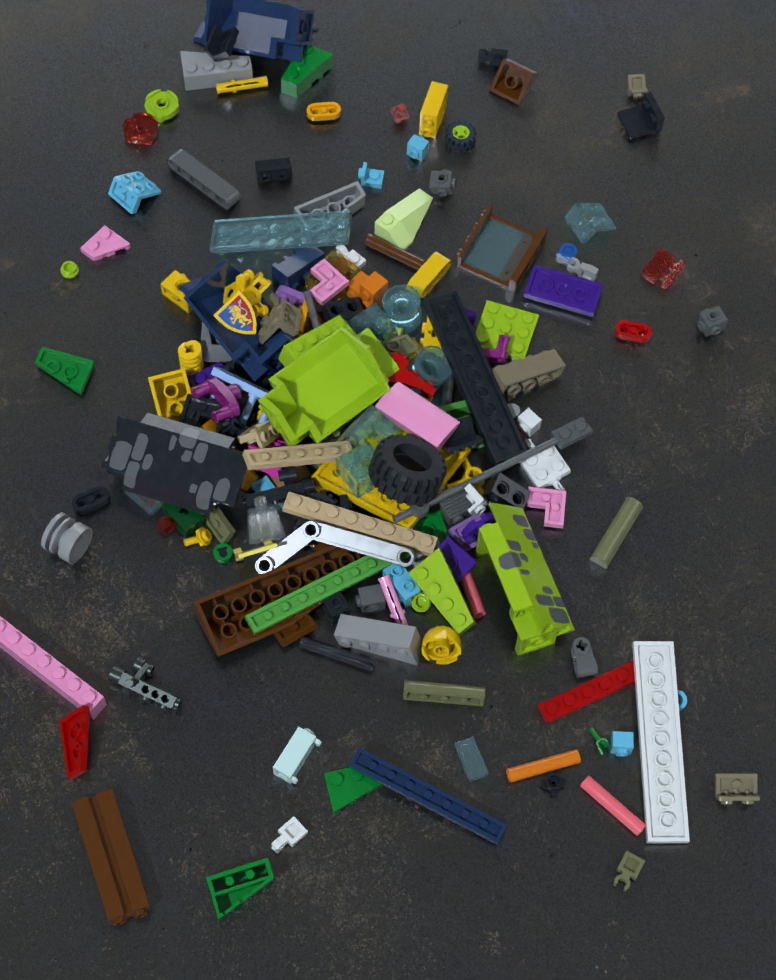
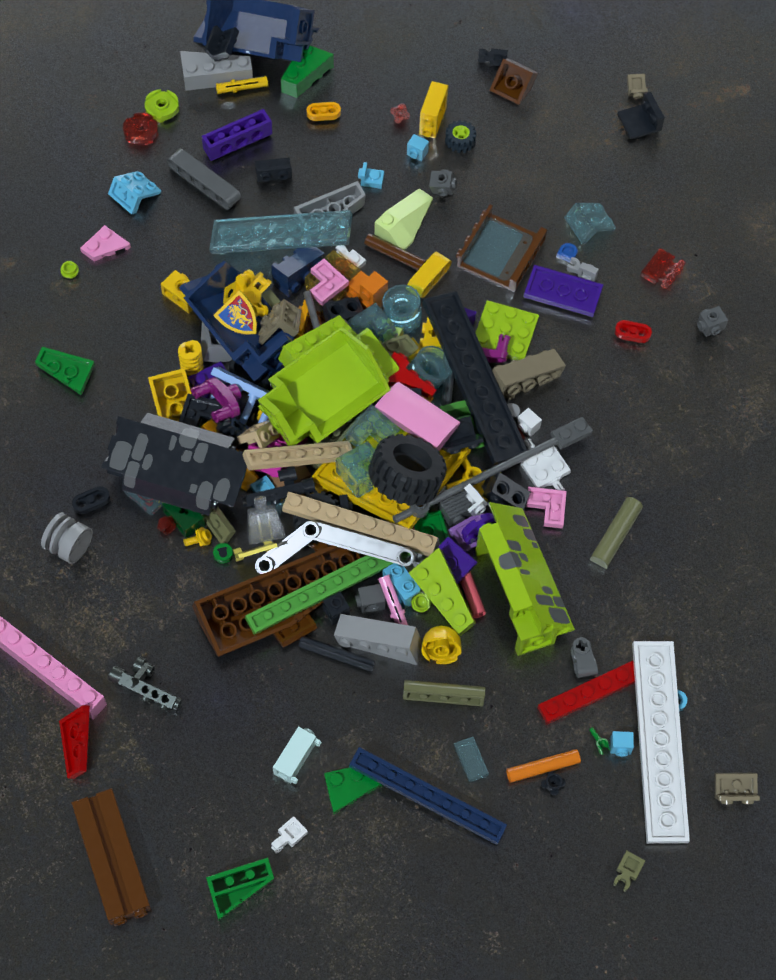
medium lavender plate [275,285,305,308] -> none
coral piece [580,775,646,836] -> none
none -> dark purple brick [202,109,272,161]

